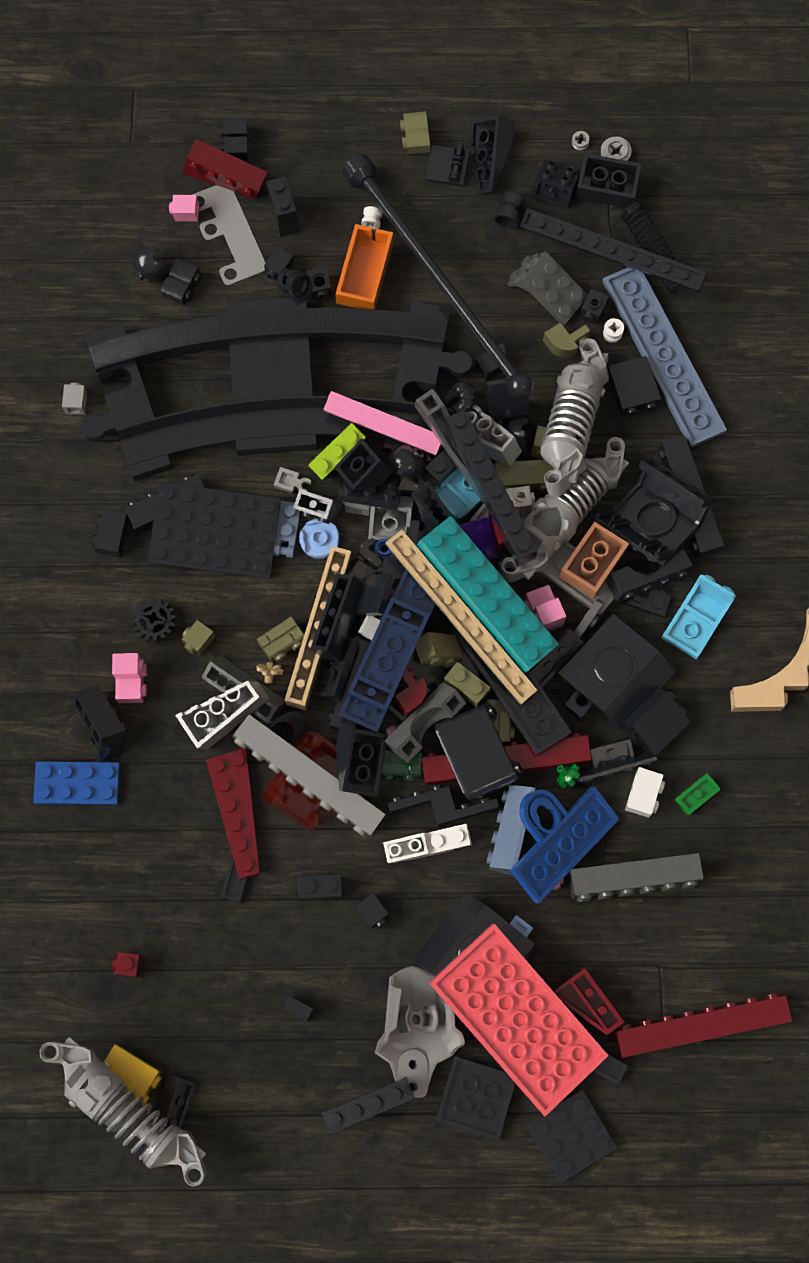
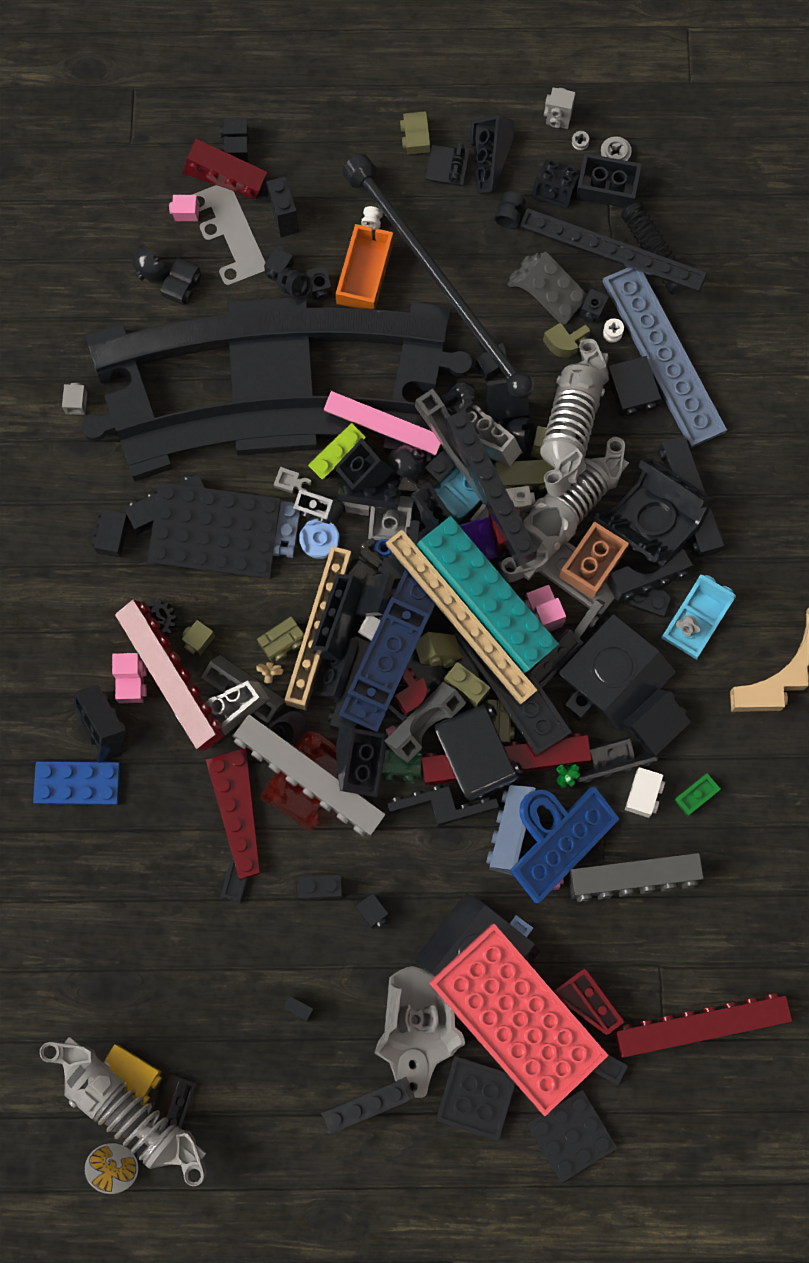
dark red brick [112,952,143,978] -> none
white slope [383,824,472,863] -> none
none -> shield [85,1143,138,1194]
none -> brick [115,600,225,750]
none -> light grey brick [544,88,575,129]
none -> light grey plate [676,616,701,637]

